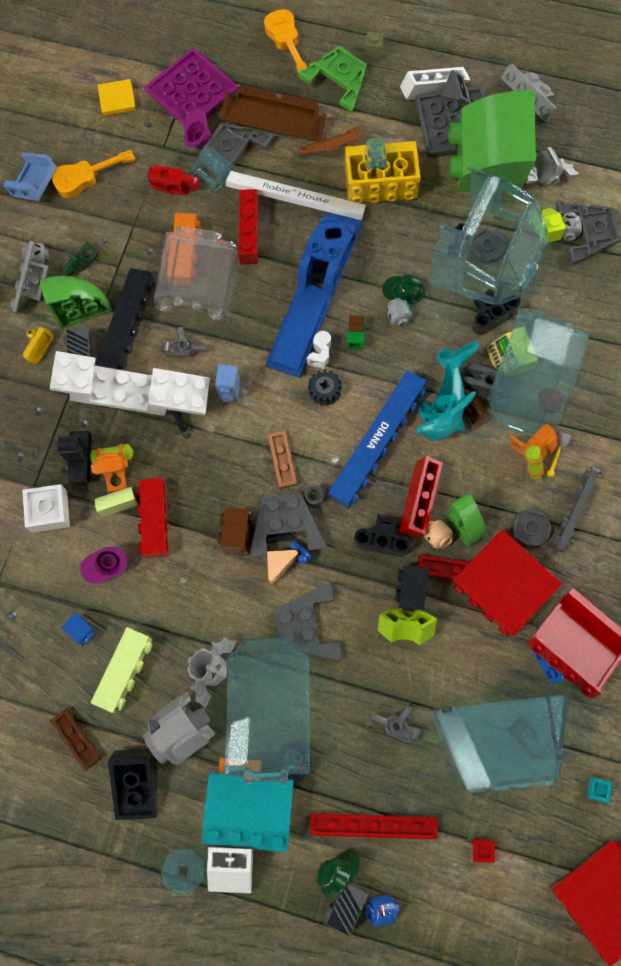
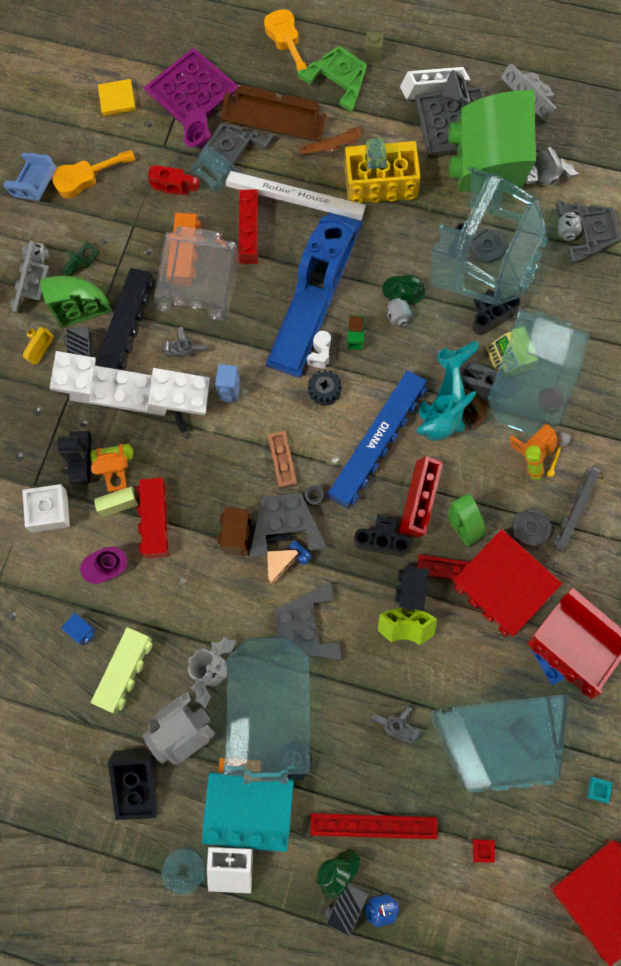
reddish brown tile [50,708,102,771] -> none
light nougat head [424,520,453,549] -> none
neon yellow slope [533,208,566,244] -> none

